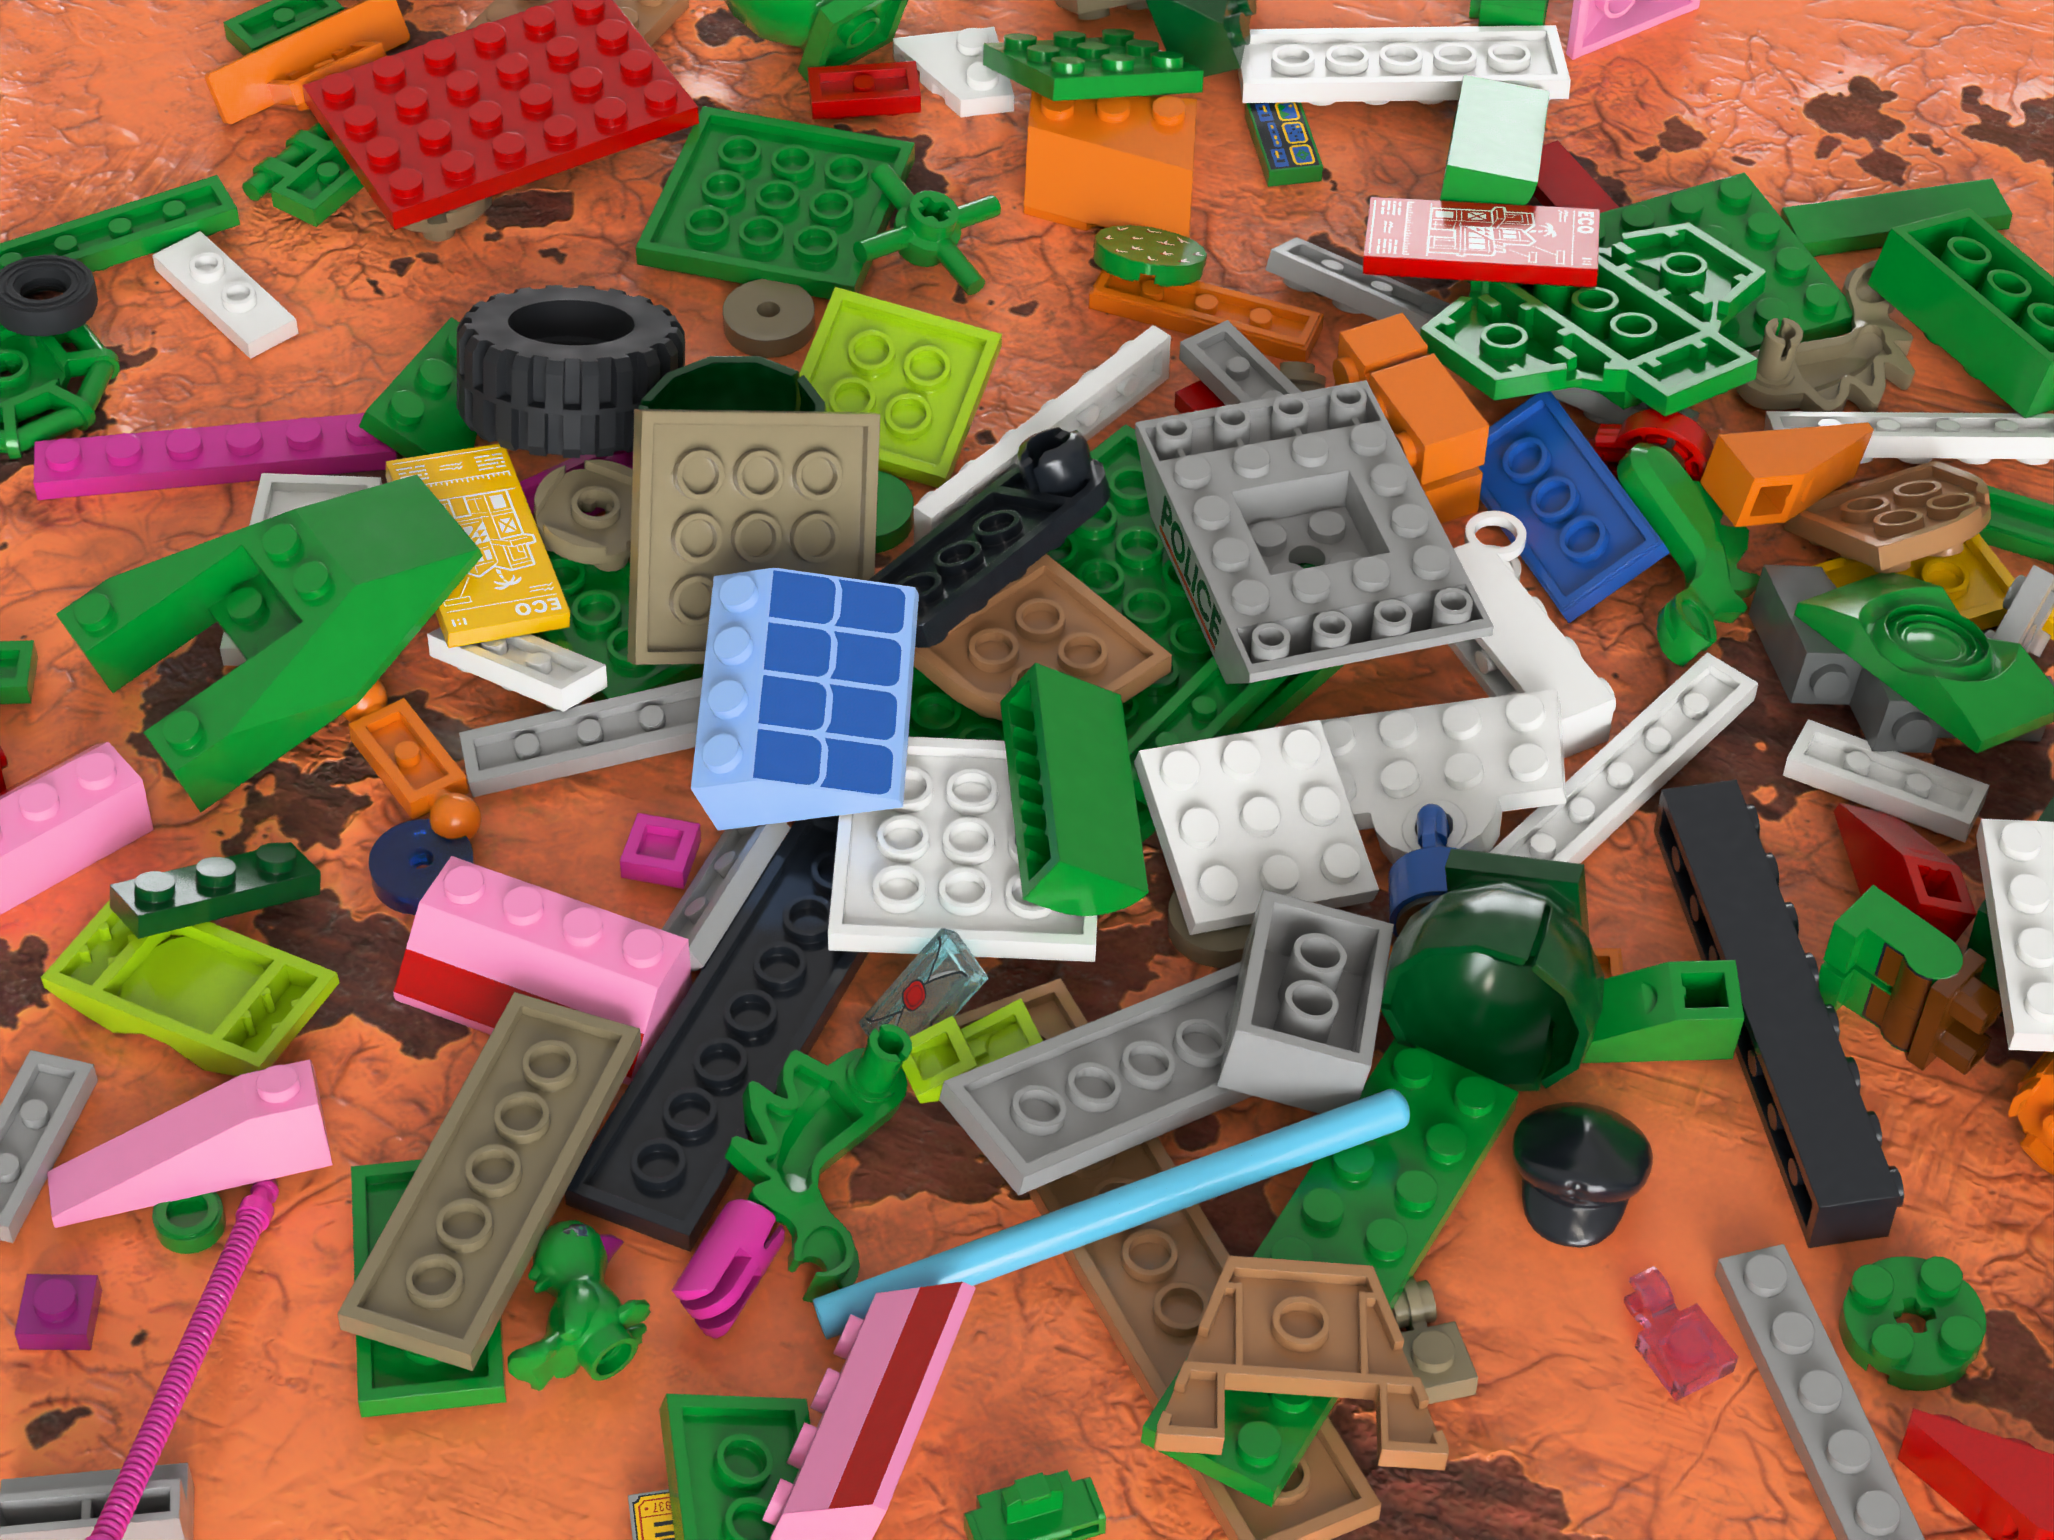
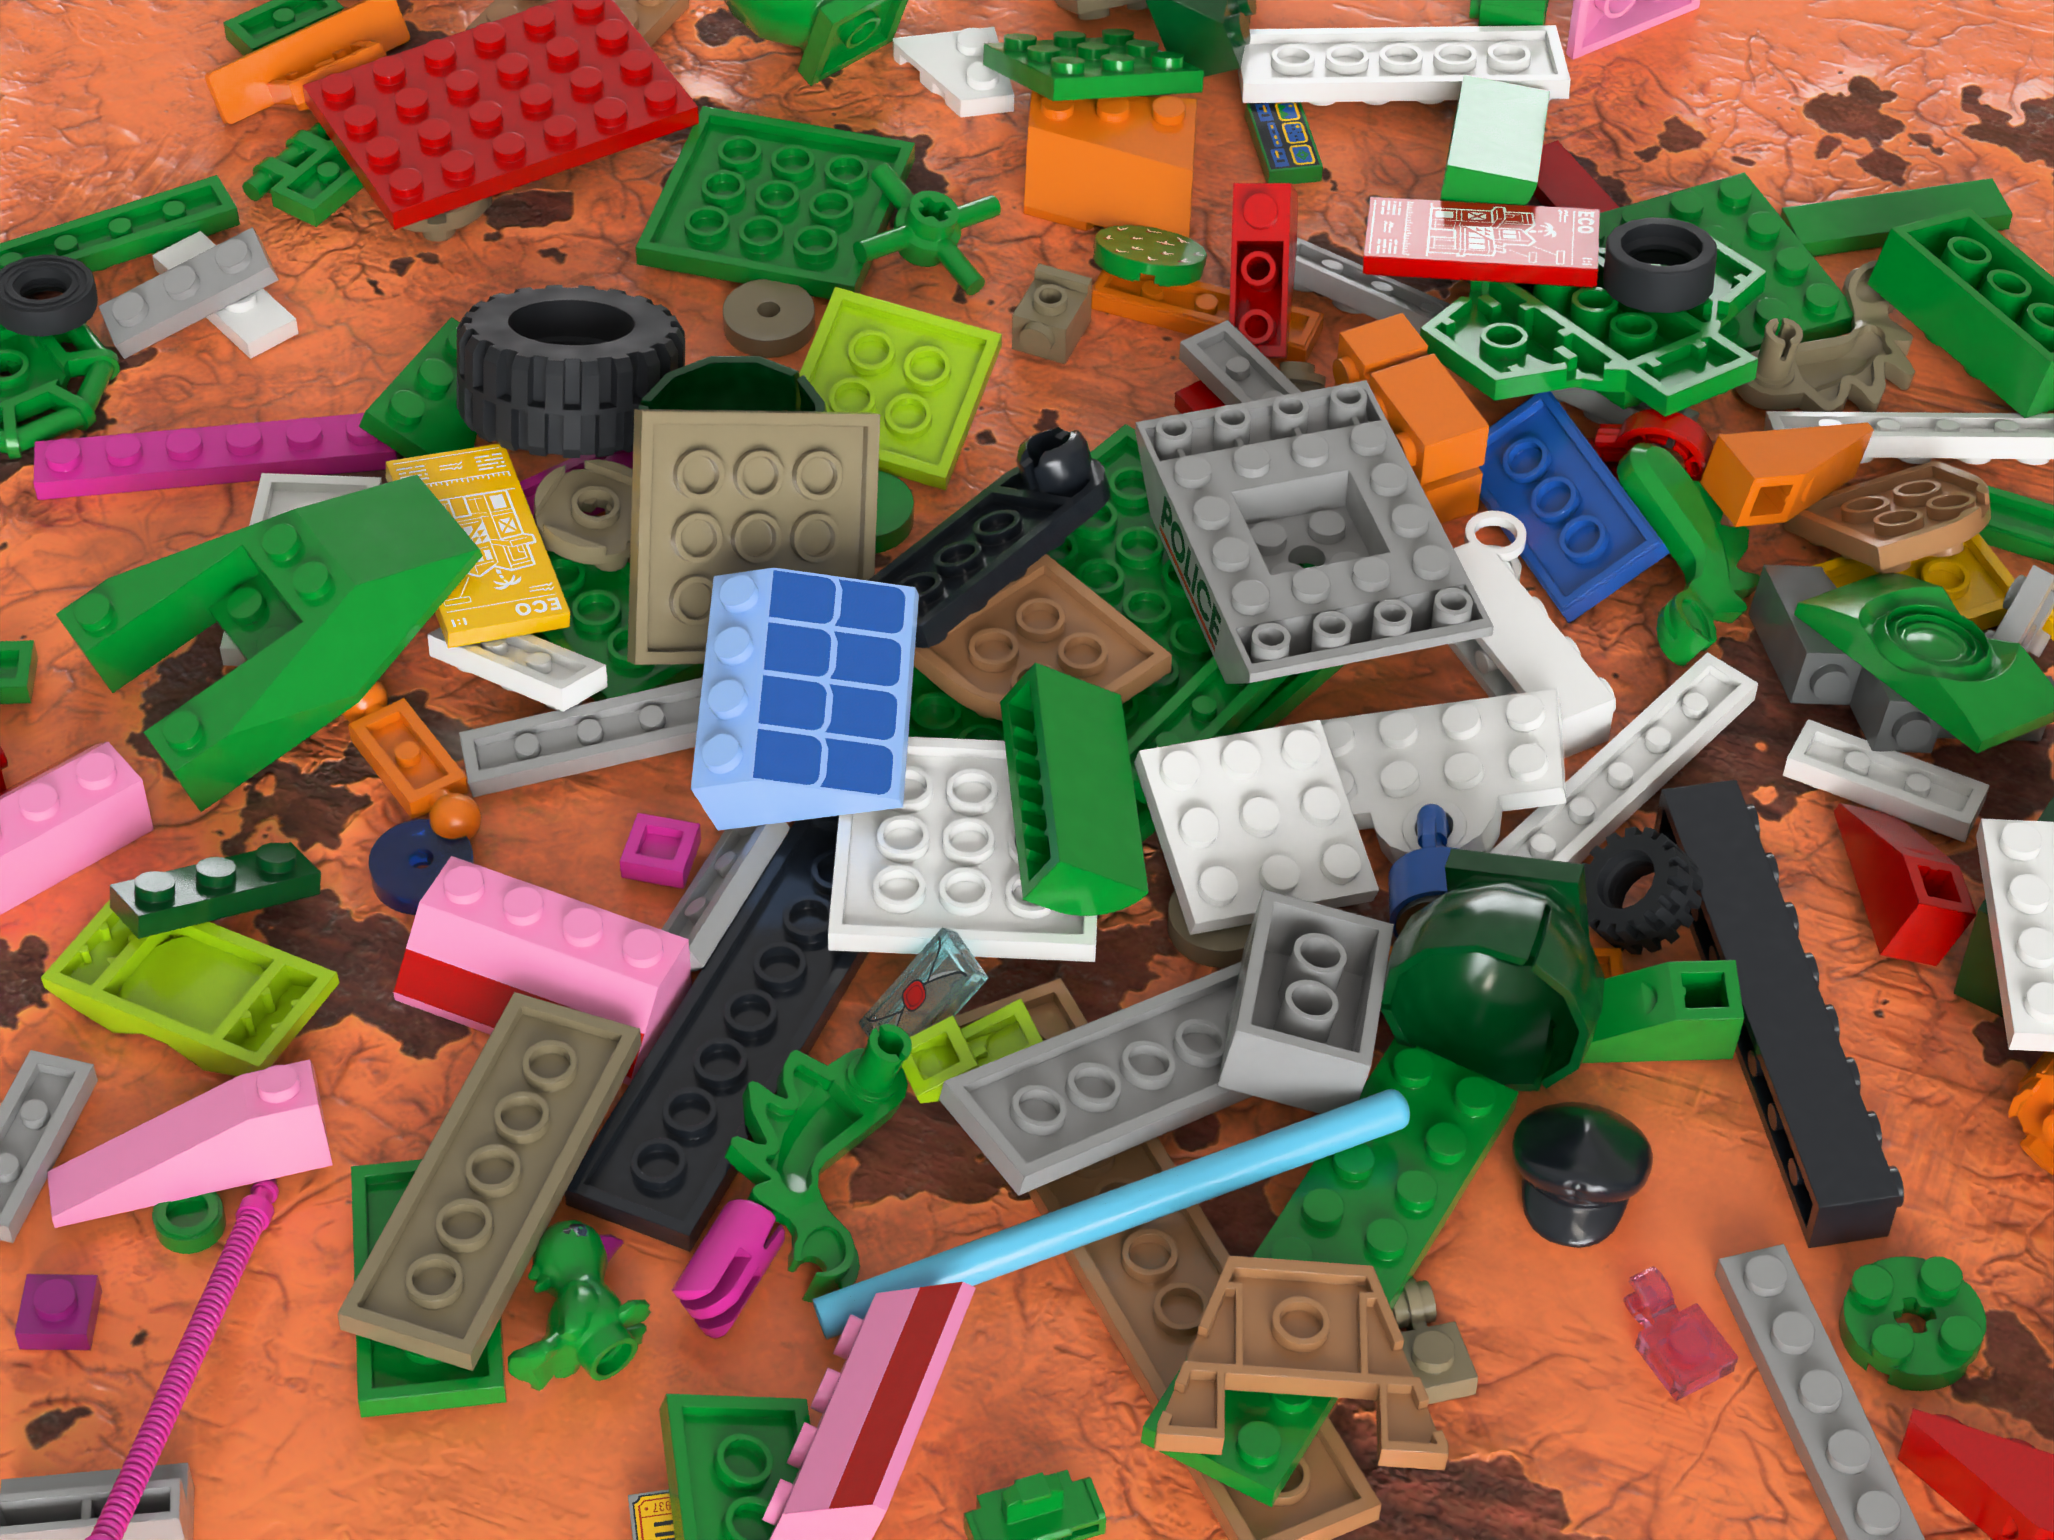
red plate [807,61,921,120] -> none
white plate [913,325,1171,544] -> none
hips [1818,885,2002,1075] -> none
none -> light grey plate [99,227,279,359]
none -> dark tan brick [1012,263,1092,364]
none -> red slope [1229,183,1298,359]
none -> black tyre [1582,827,1703,955]
none -> black tyre [1603,217,1717,313]

